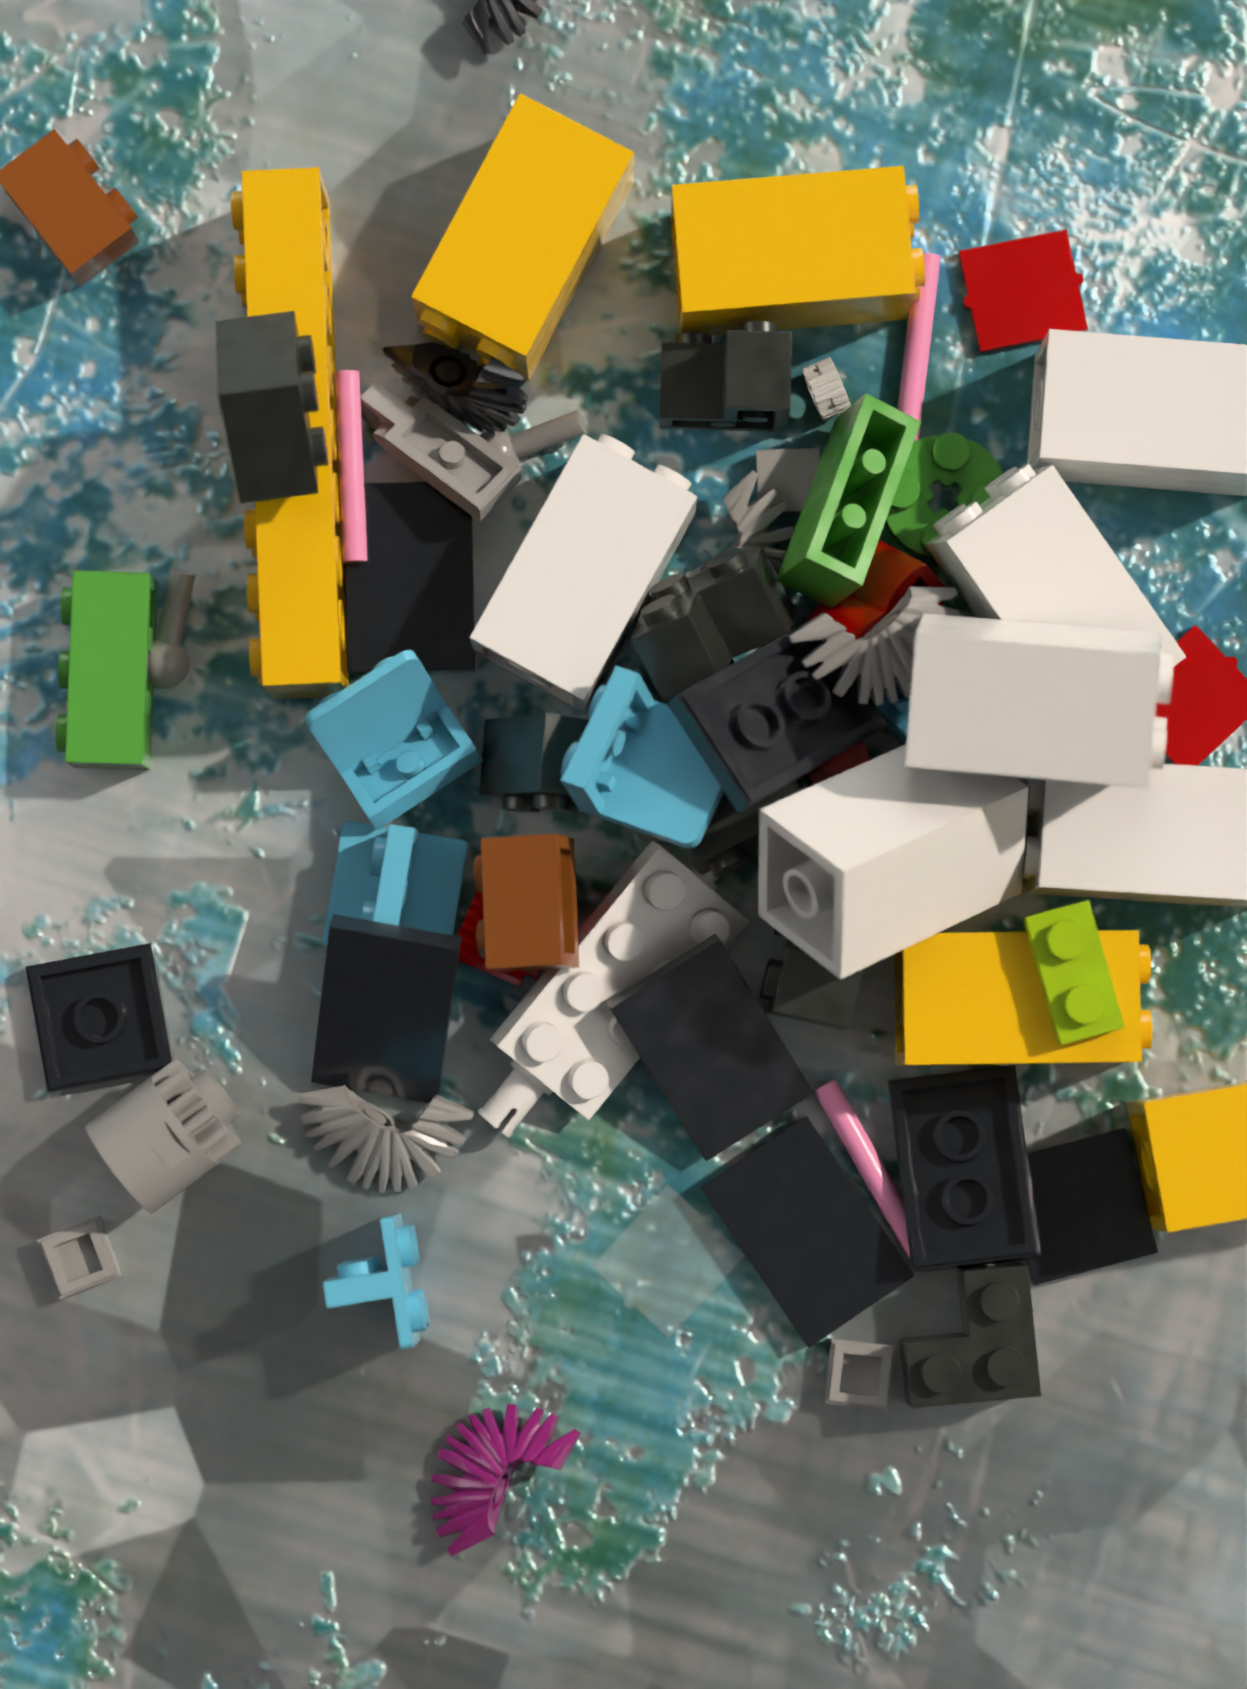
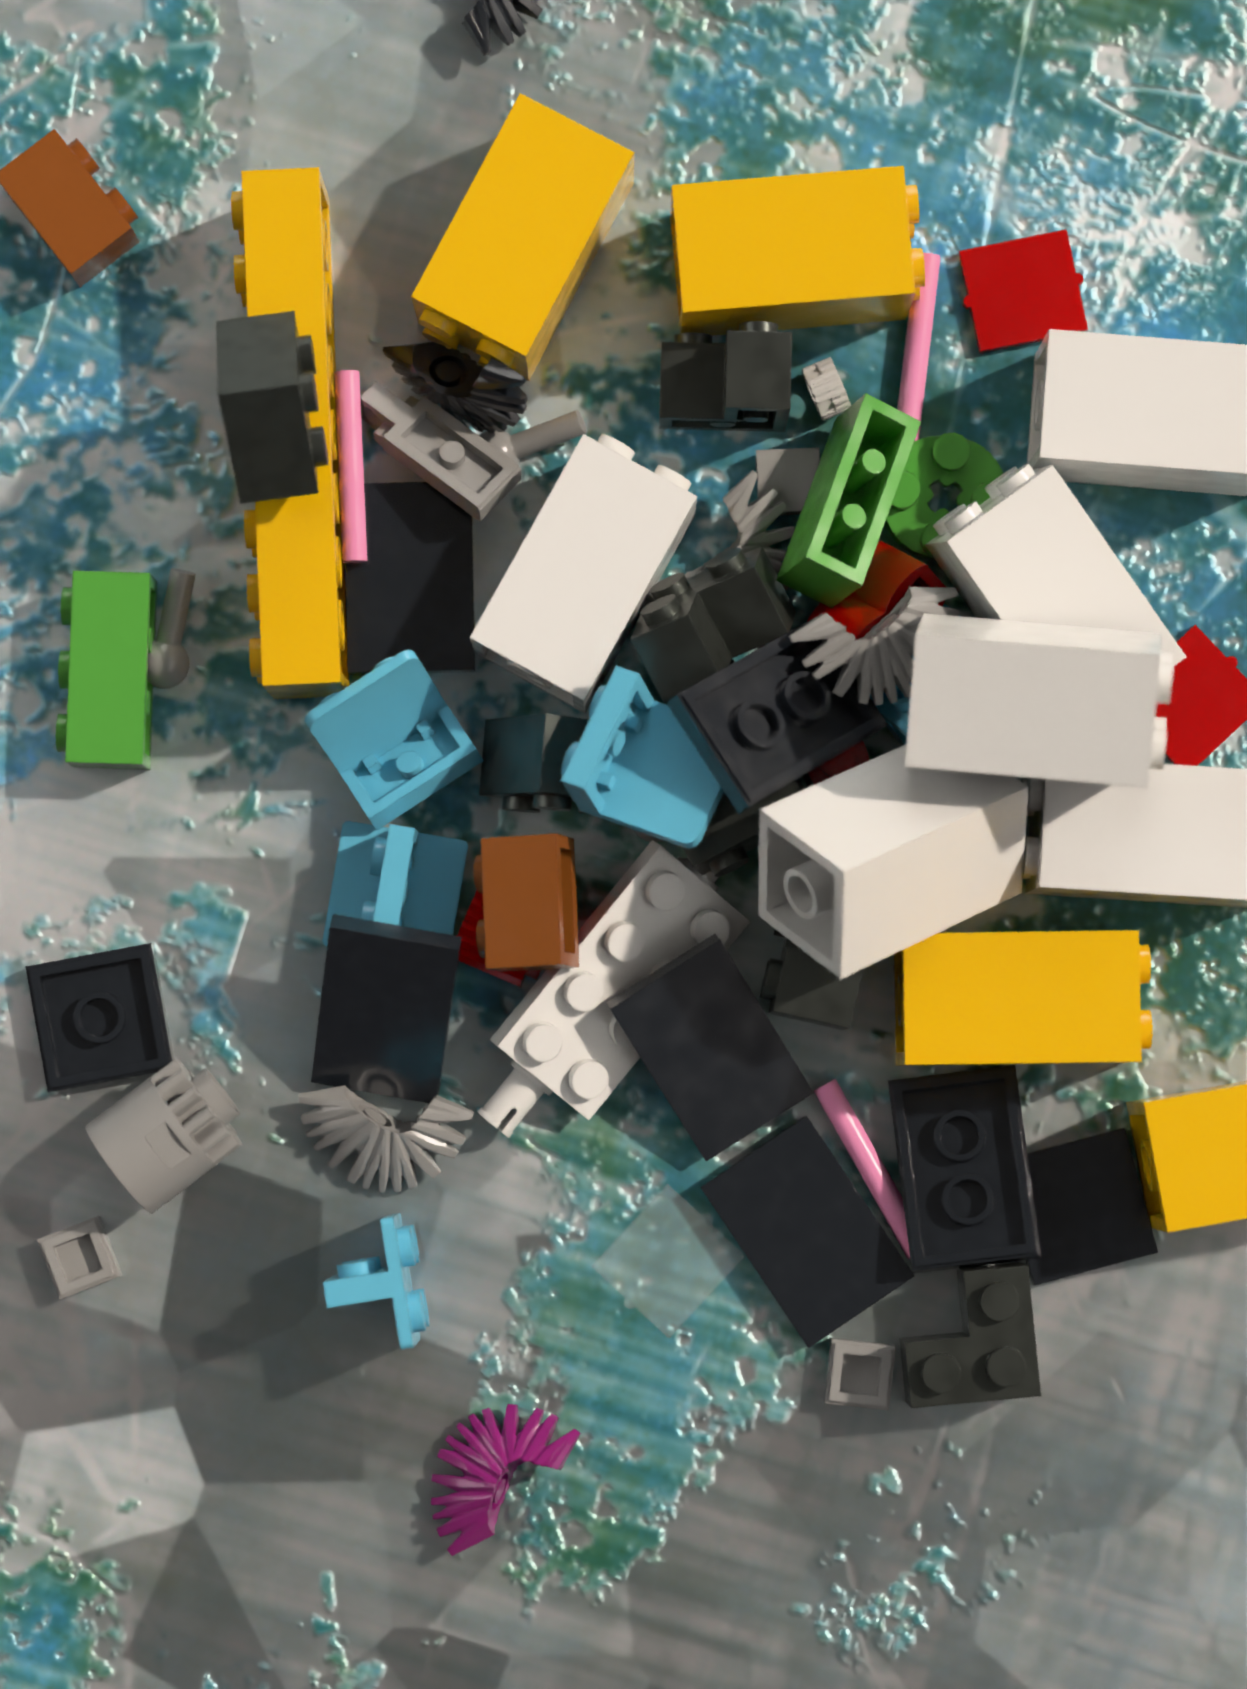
lime plate [1022,900,1125,1045] -> none

